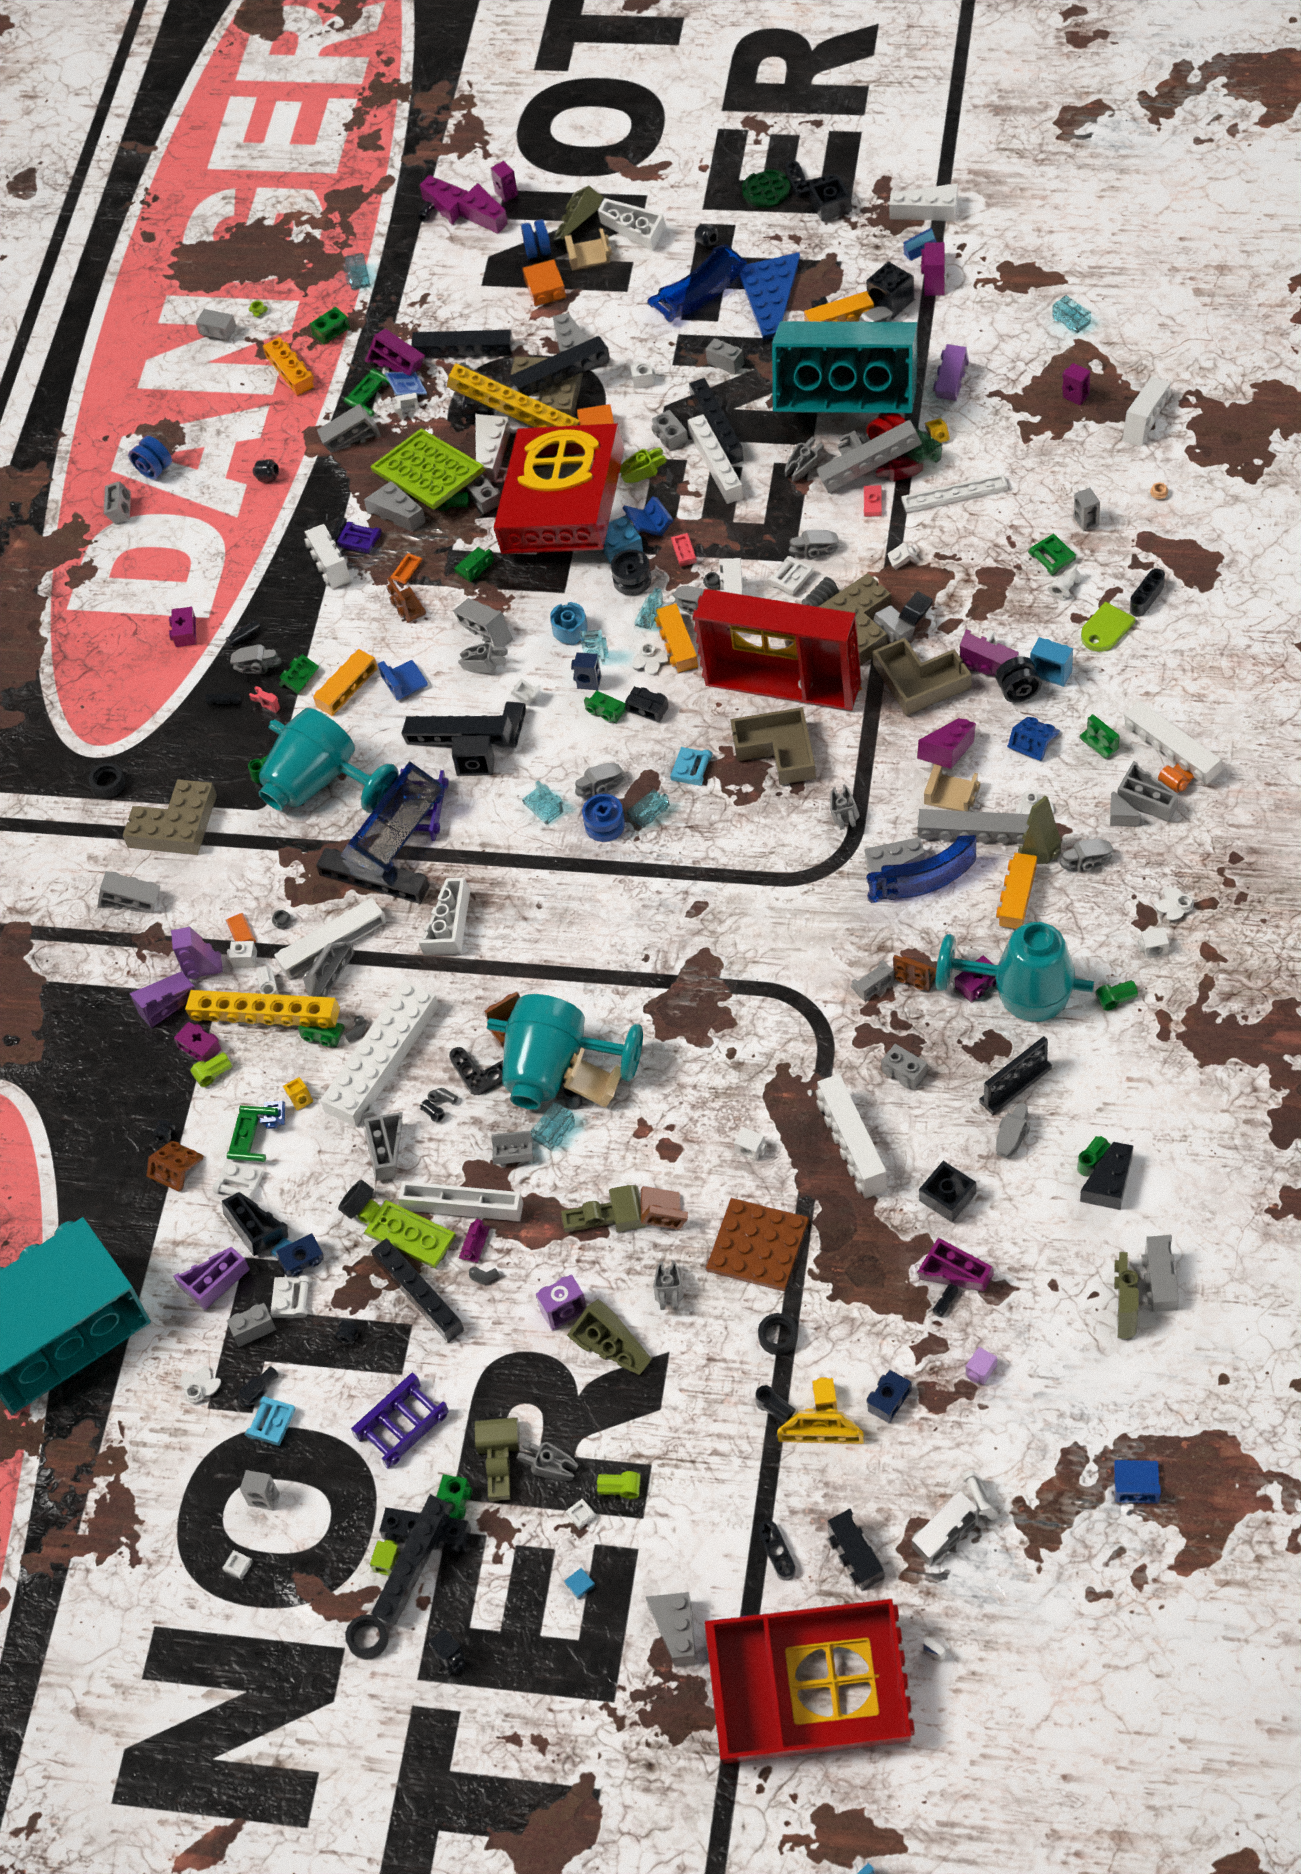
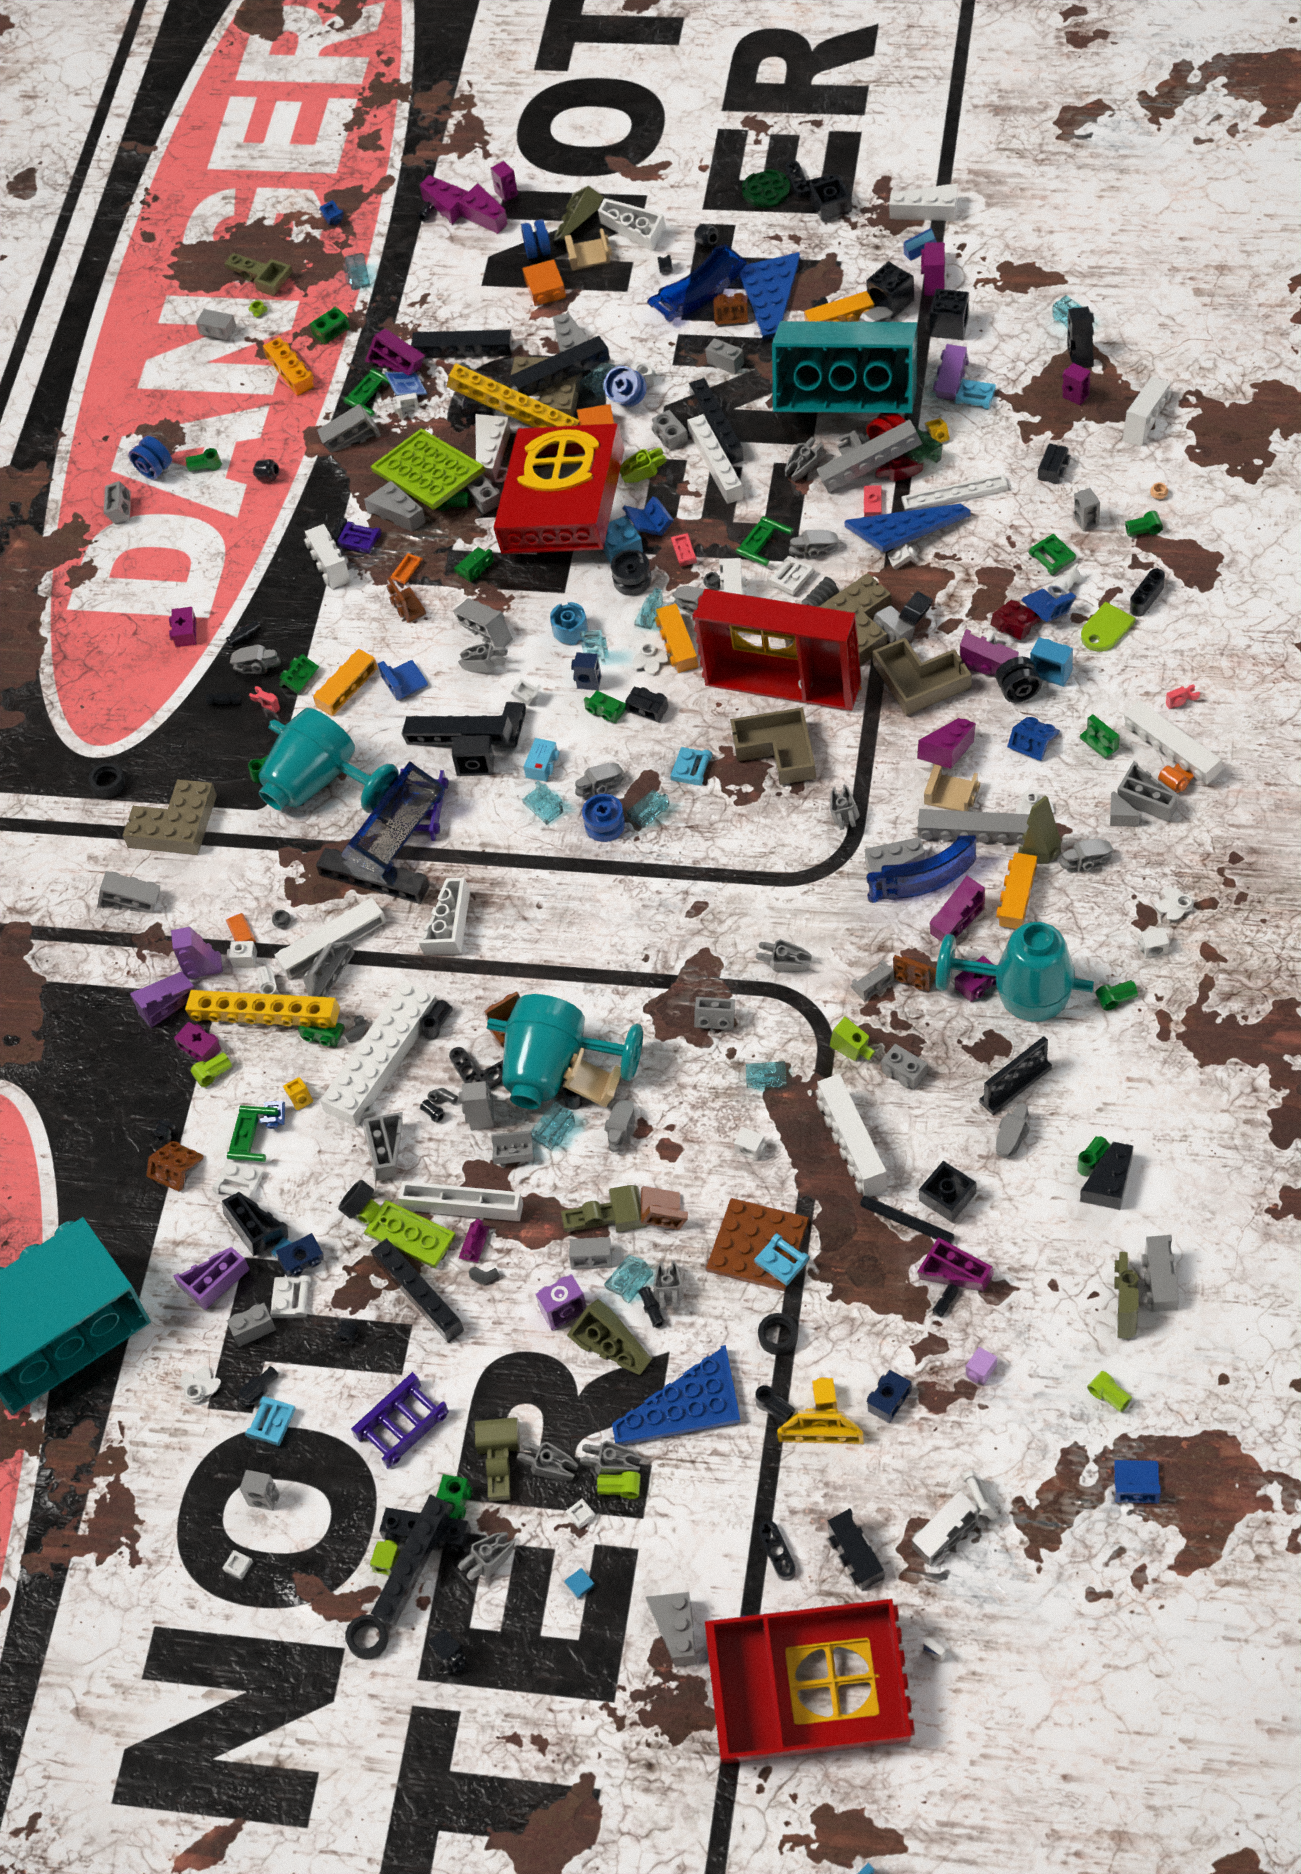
none -> green piece [186,448,222,471]
none -> olive plate [224,253,292,296]
none -> blue bracket [319,200,344,225]
none -> black piece [421,1000,453,1039]
none -> light grey hinge [458,1532,515,1580]
none -> light grey wedge [459,1081,495,1130]
none -> medium azure brick [523,738,559,782]
none -> light grey hinge [569,1237,612,1269]
none -> clear light blue bracket [579,363,615,397]
none -> light grey hinge [580,1440,641,1475]
none -> blue wheel [604,366,647,407]
none -> light grey hinge [604,1100,635,1153]
none -> clear light blue bracket [604,1255,653,1303]
none -> blue wing [612,1345,741,1445]
none -> black pin [638,1286,665,1328]
none -> black wheel [657,255,673,273]
none -> light grey brick [694,997,735,1030]
none -> dark orange bracket [714,293,748,325]
none -> green plate [736,516,794,567]
none -> clear light blue bracket [746,1061,787,1089]
none -> medium azure plate [754,1233,810,1286]
none -> light grey hinge [756,939,812,972]
none -> lime torso [829,1016,876,1061]
none -> blue wing [844,503,971,552]
none -> black axle [860,1196,955,1244]
none -> black brick [929,288,969,340]
none -> magenta wedge [929,876,985,942]
none -> medium azure plate [955,379,996,409]
none -> dark red plate [990,599,1041,640]
none -> blue bracket [1021,588,1077,622]
none -> black brick [1038,443,1071,484]
none -> black wedge [1067,306,1094,368]
none -> lime piece [1087,1371,1132,1412]
none -> green piece [1125,511,1164,536]
none -> coral plate [1166,684,1200,709]

